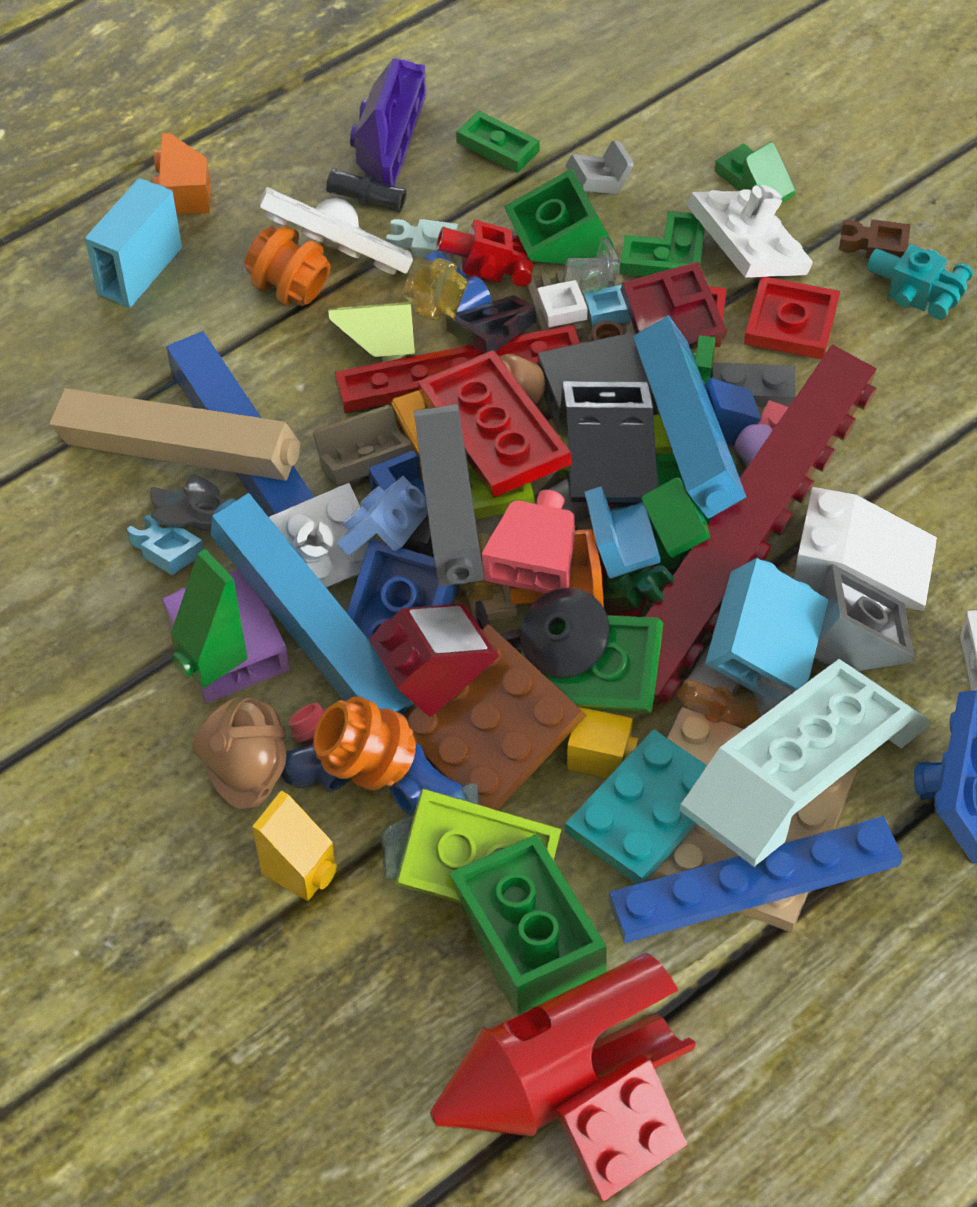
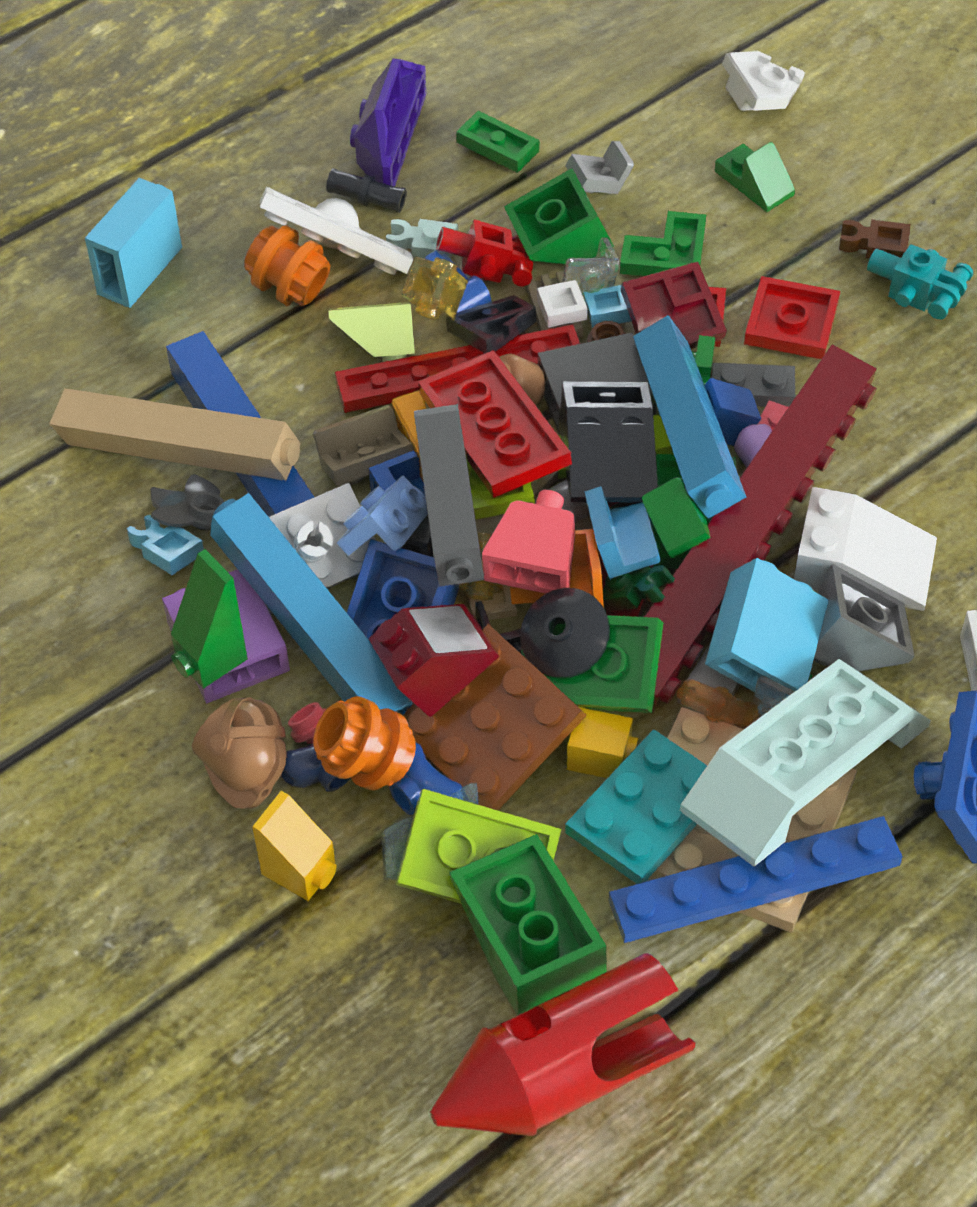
orange slope [153,133,211,214] -> none
plate [555,1053,687,1201] -> none
white plate [686,185,813,278] -> none
none -> white plate [722,51,805,111]

